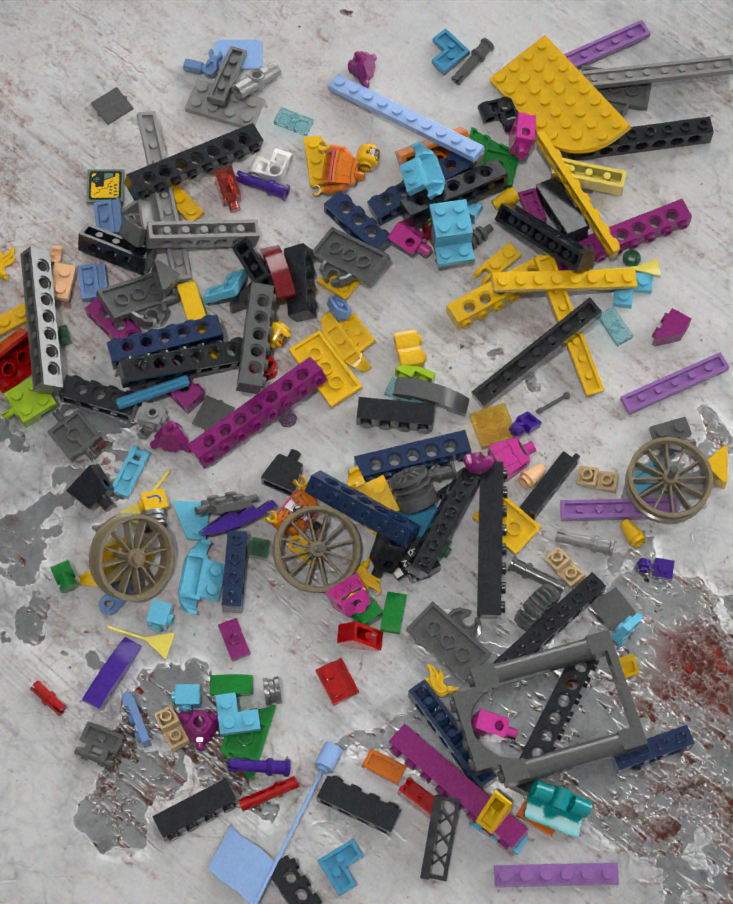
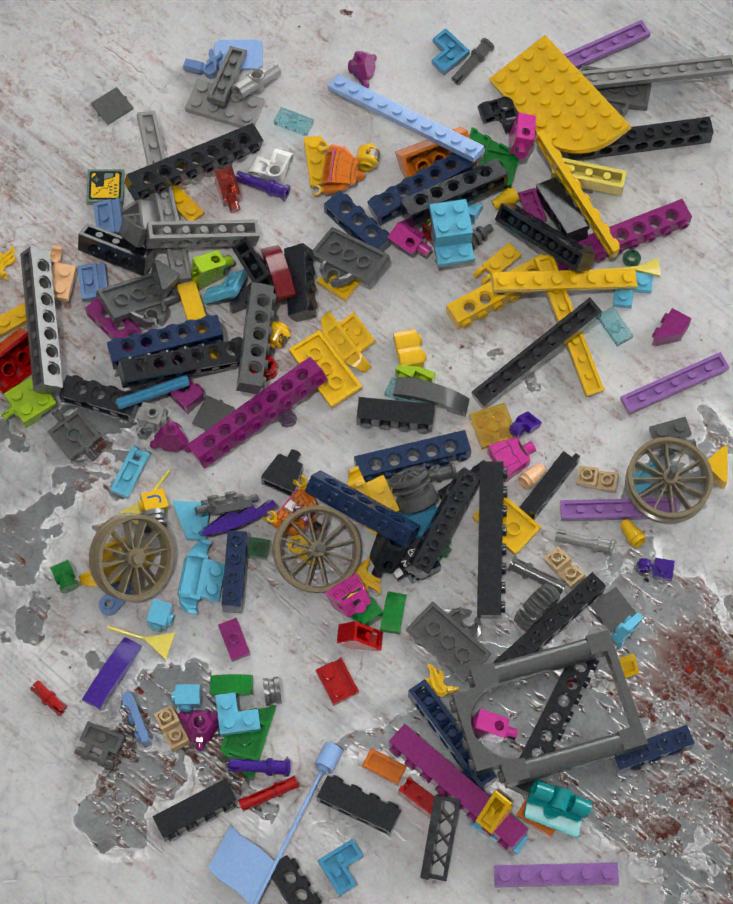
clear green plate [58,324,72,347] -> none
black torso [66,464,114,512] -> none
medium blue plate [327,296,352,321] -> none
medium azure plate [399,141,446,200] -> none
magenta hair [462,451,494,474] -> none
dark grey hinge [536,392,570,415] -> none
none -> lime torso [190,250,234,291]

